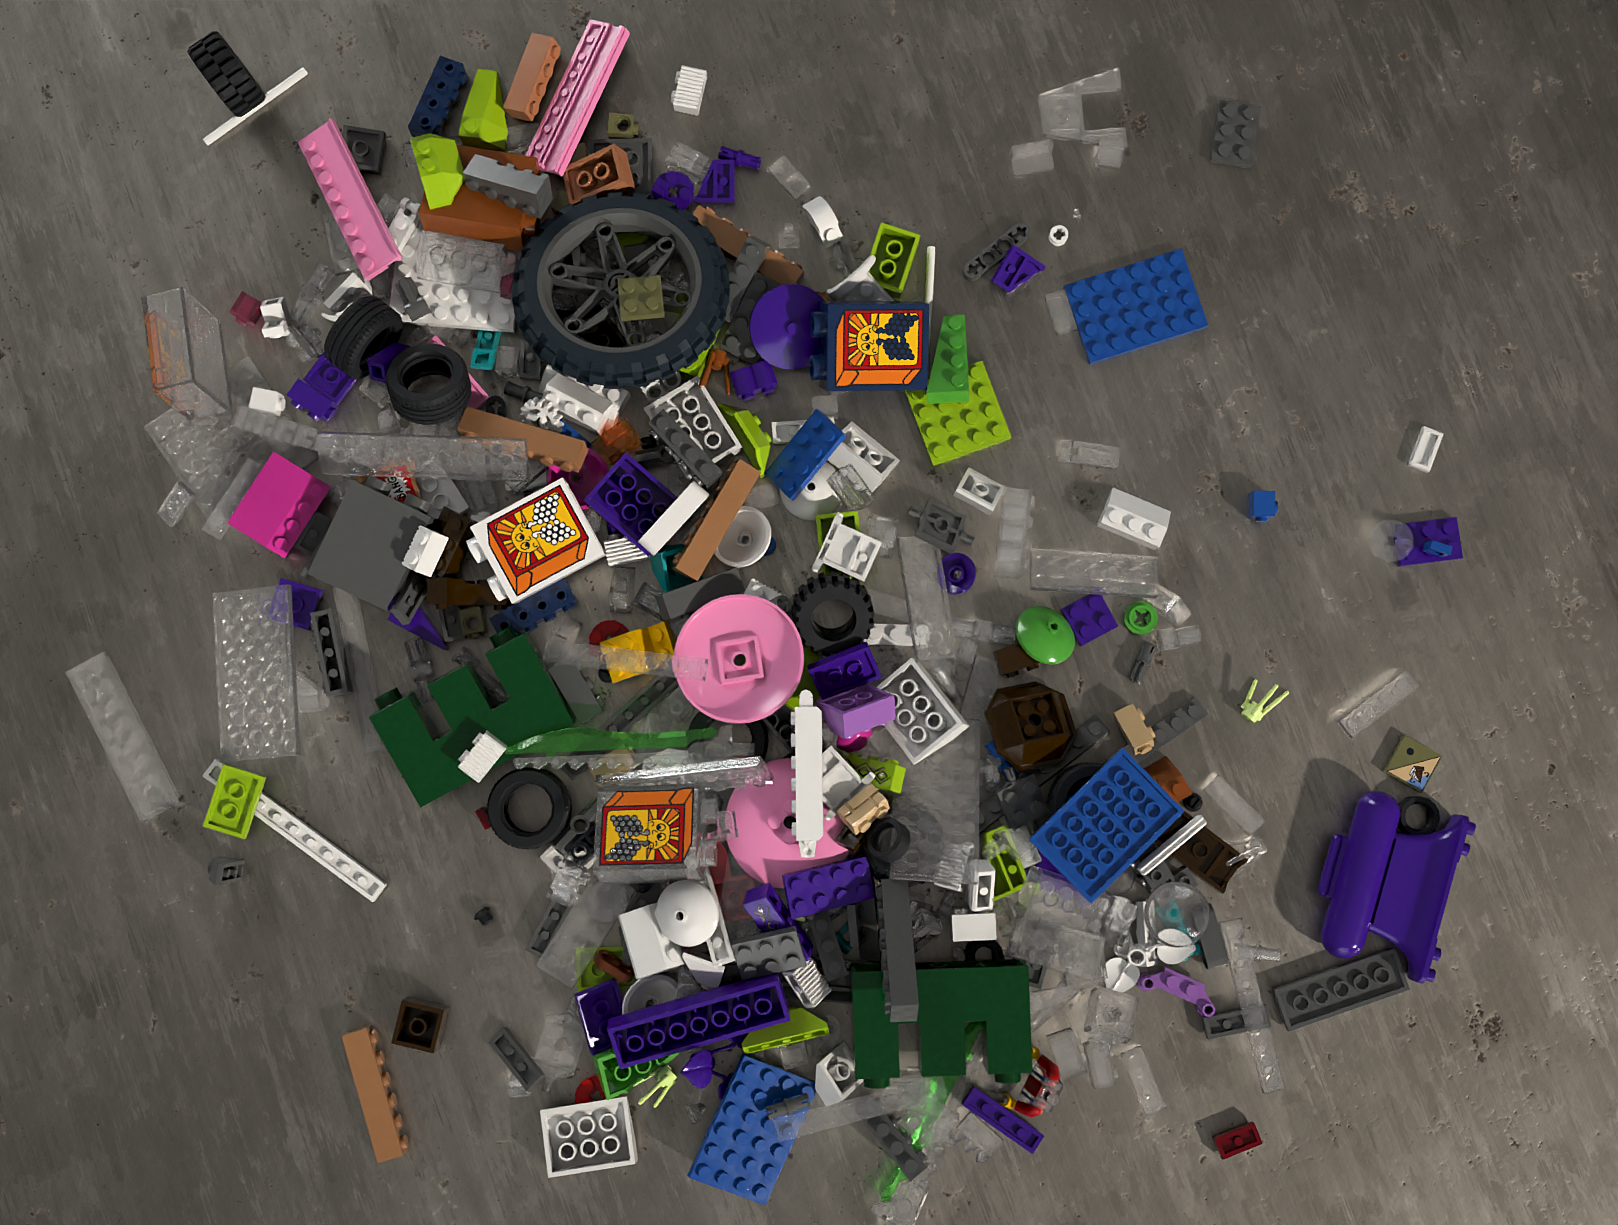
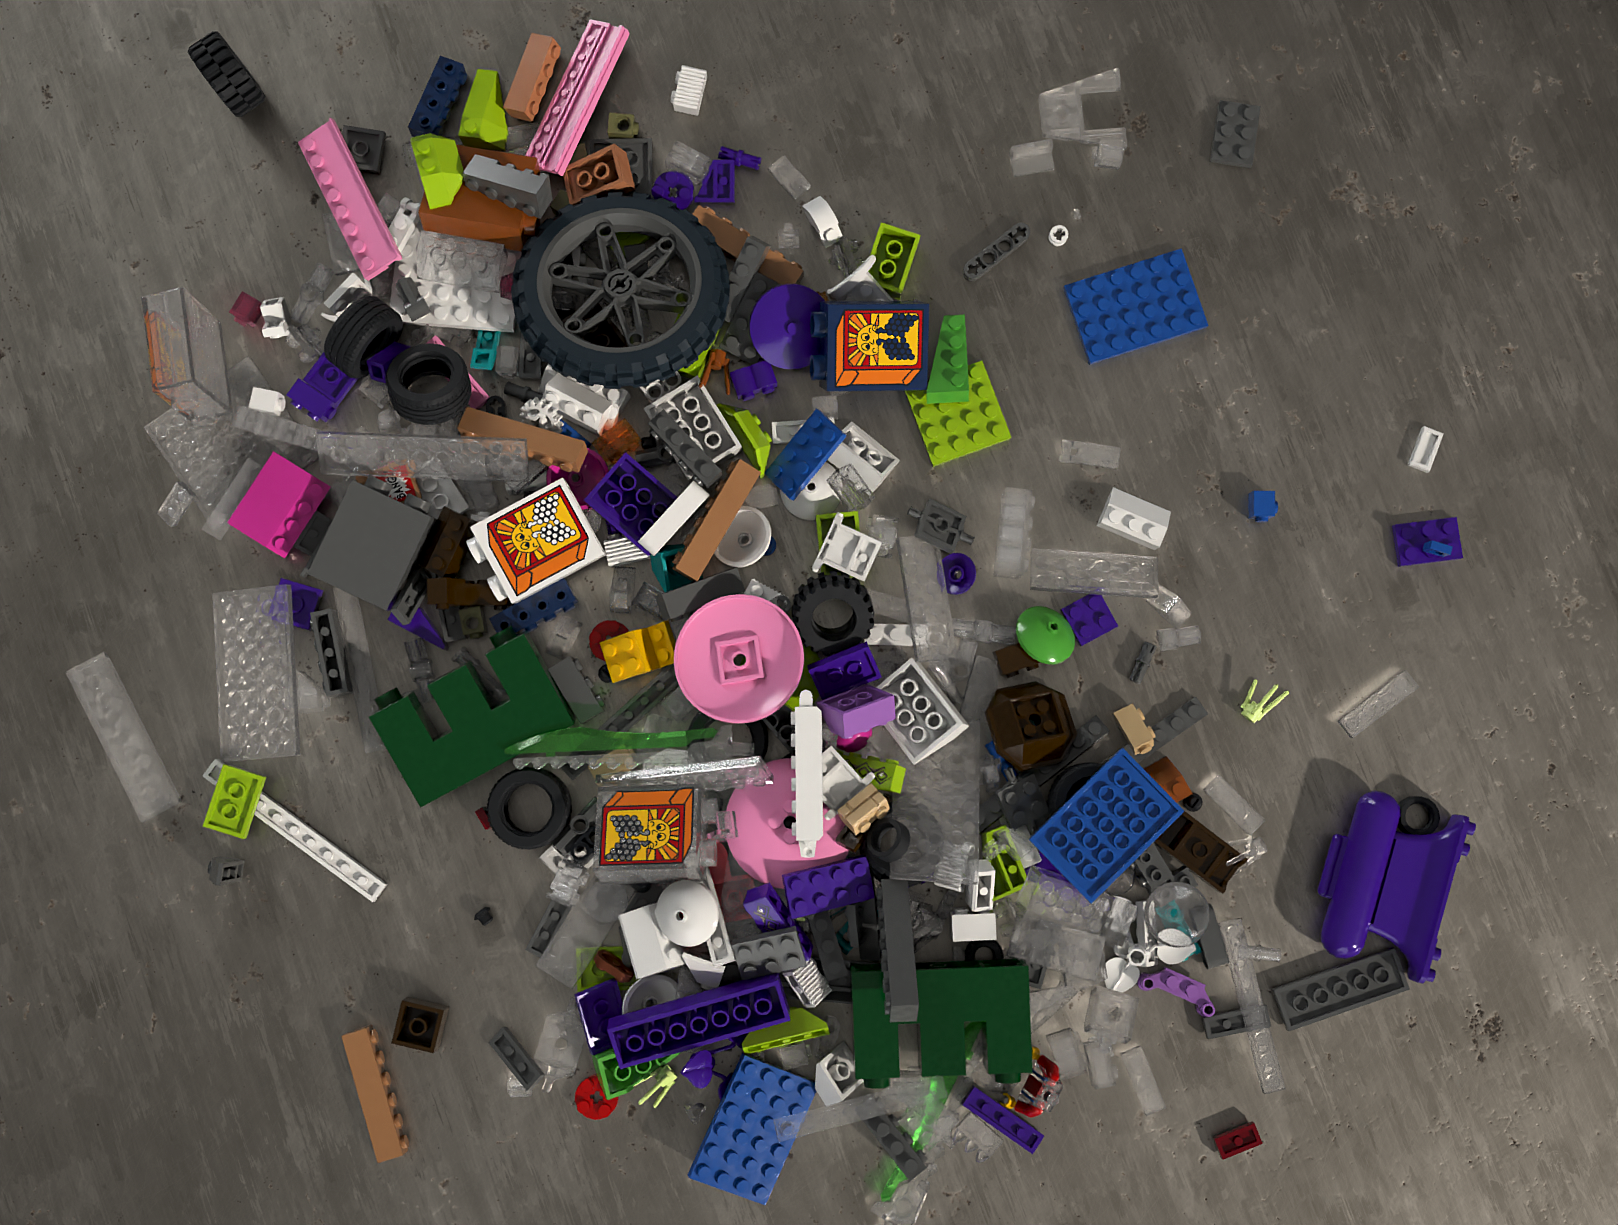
white piece [203,67,308,146] -> none
white brick [402,525,449,577] -> none
white brick [458,731,508,783] -> none
white slope [540,1096,638,1178] -> none
clear plate [543,640,708,681] -> none
olive plate [617,275,665,321] -> none
dark grey pin [765,1093,811,1120] -> none
white piece [924,246,935,370] -> none
white slope [953,467,1005,516] -> none
dark purple wing [990,245,1046,292] -> none
clear plate [1044,289,1077,336] -> none
bright green gear [1124,601,1158,635] -> none
white axle [1136,815,1207,875] -> none
clear plate [1369,519,1414,562] -> none
tile [1383,735,1442,793] -> none

